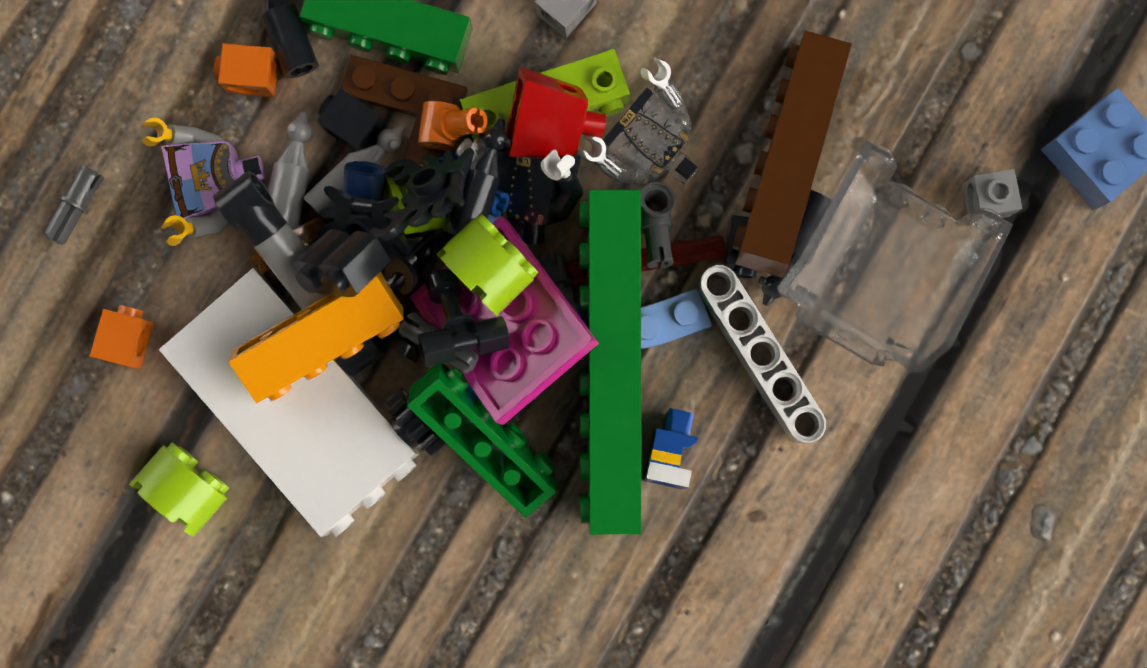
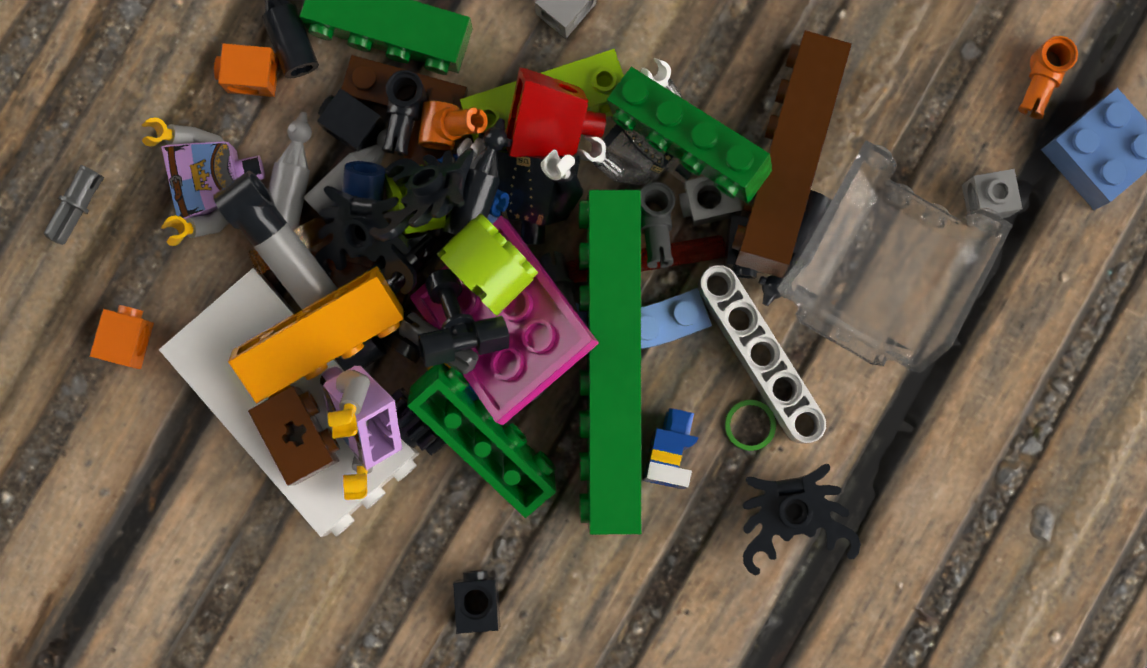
lime brick [129,442,230,537] -> none
black brick [291,229,391,297] -> none
none -> reddish brown brick [248,386,340,486]
none -> torso [320,366,402,500]
none -> black pin [382,70,427,156]
none -> black brick [453,570,501,634]
none -> green brick [606,66,772,204]
none -> light grey brick [678,177,742,227]
none -> bright green piece [725,400,776,451]
none -> black animal [742,464,861,576]
none -> orange pin [1018,36,1078,119]

